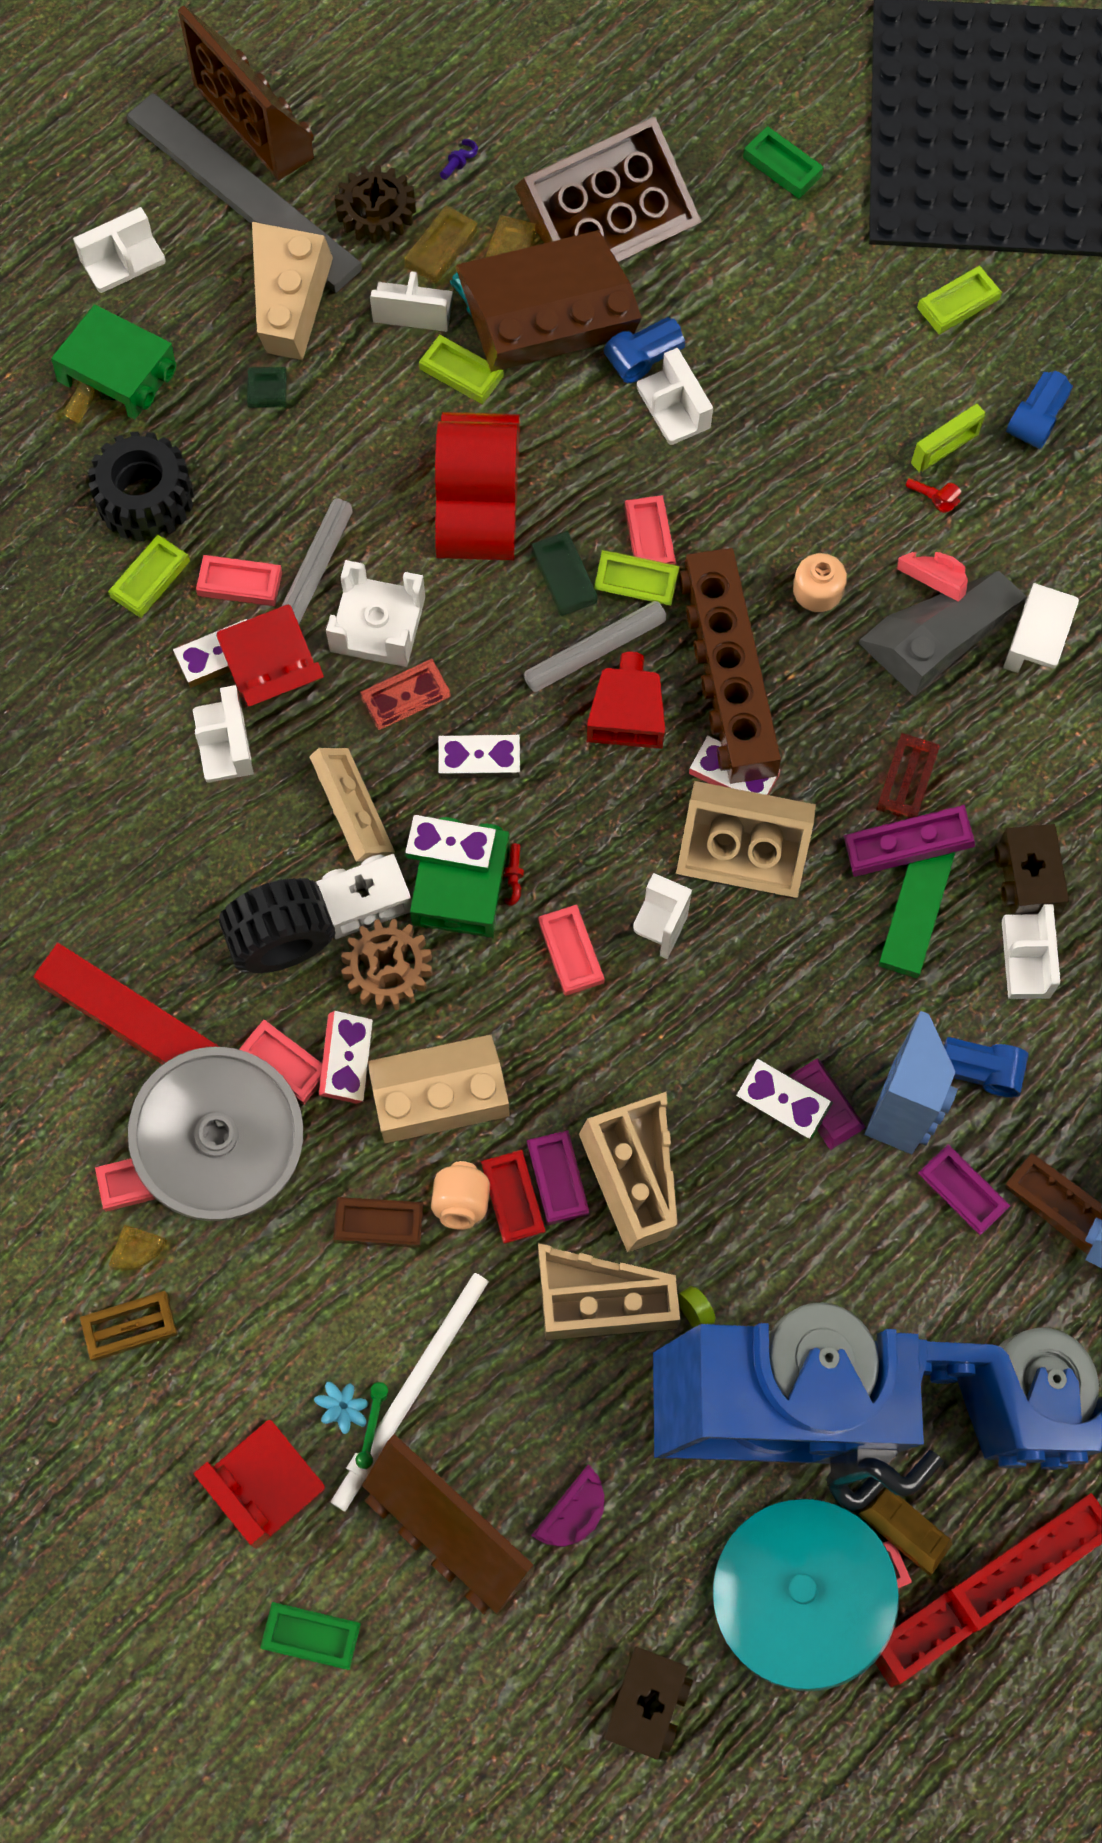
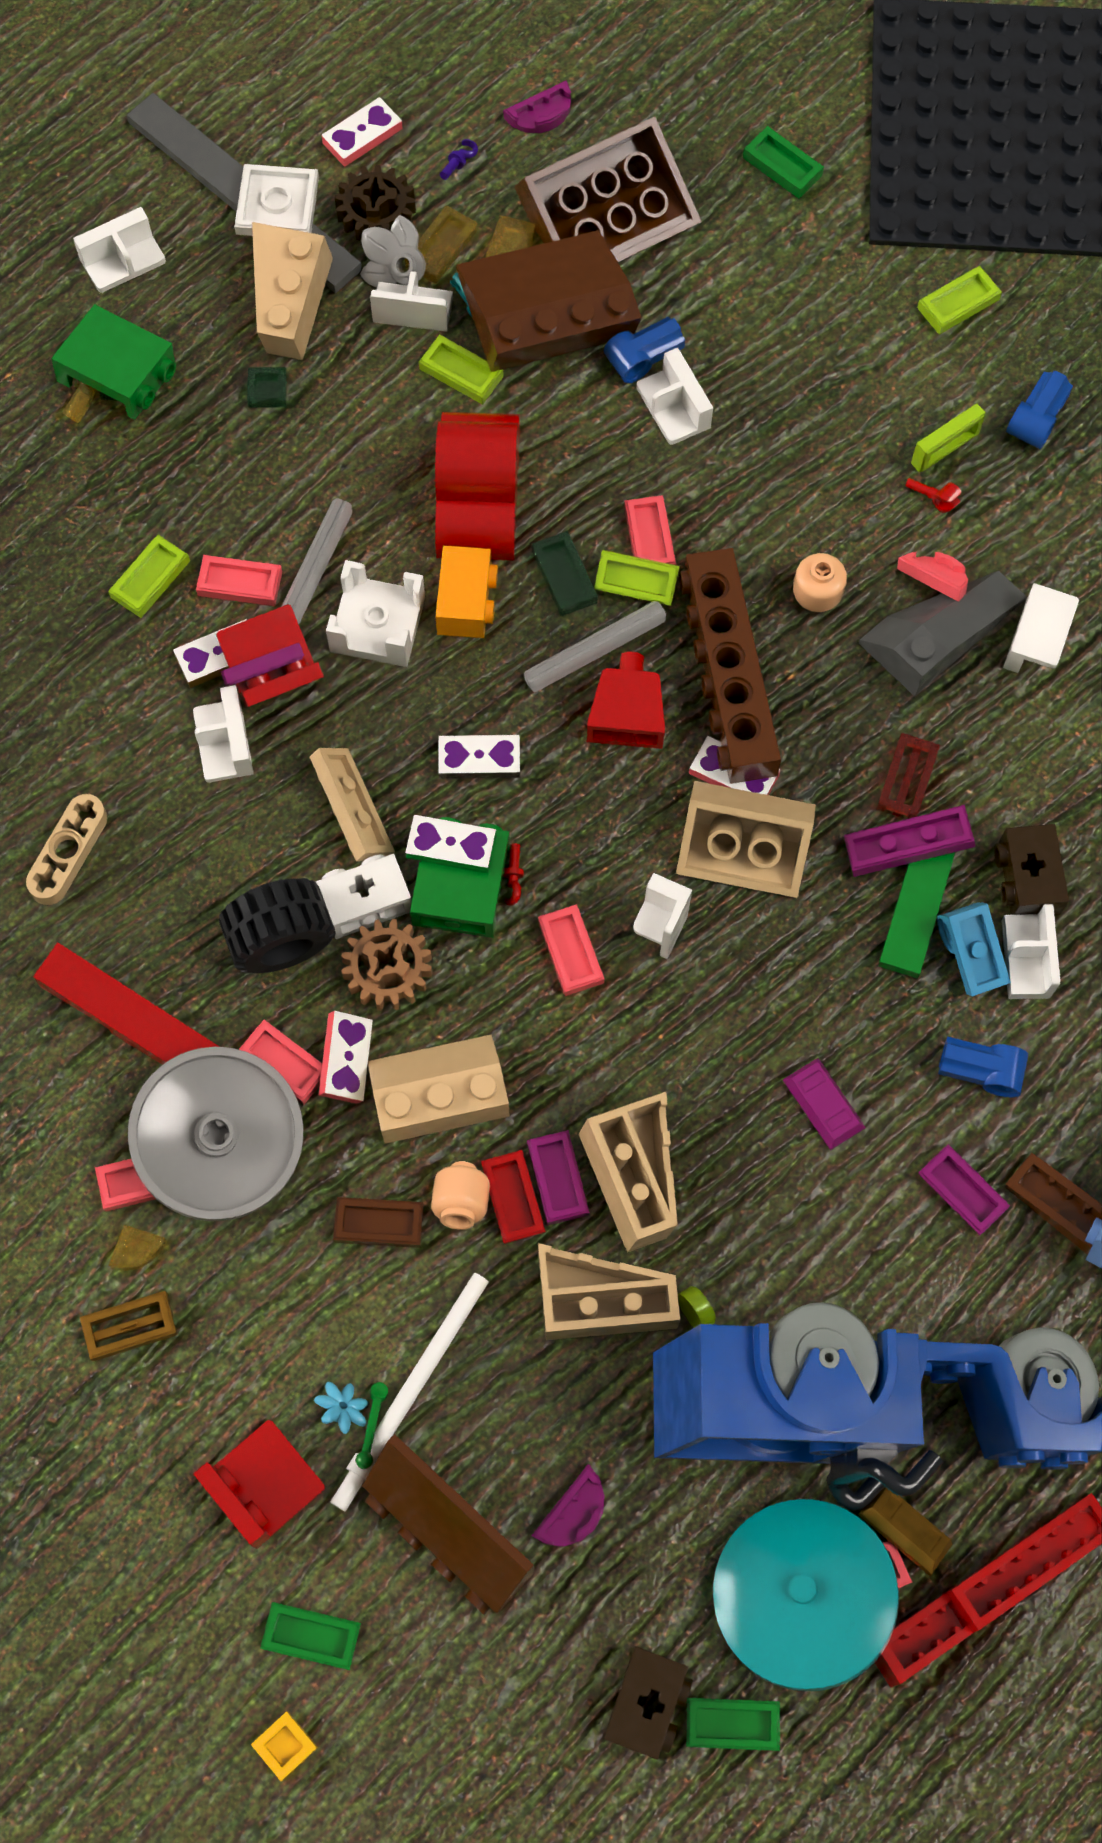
black tyre [88,431,194,542] -> none
reddish brown slope [178,6,314,181] -> none
clear red tile [360,659,450,730] -> none
white tile [736,1059,833,1139] -> none
medium blue slope [864,1011,958,1155] -> none
none -> tan beam [26,794,107,905]
none -> magenta tile [221,643,304,686]
none -> white tile [234,164,319,236]
none -> yellow tile [251,1711,318,1781]
none -> tile [321,97,403,167]
none -> light grey plate [360,215,426,287]
none -> light orange brick [435,546,498,638]
none -> magenta tile [503,80,571,133]
none -> green tile [686,1698,780,1751]
none -> dark azure plate [937,902,1011,996]

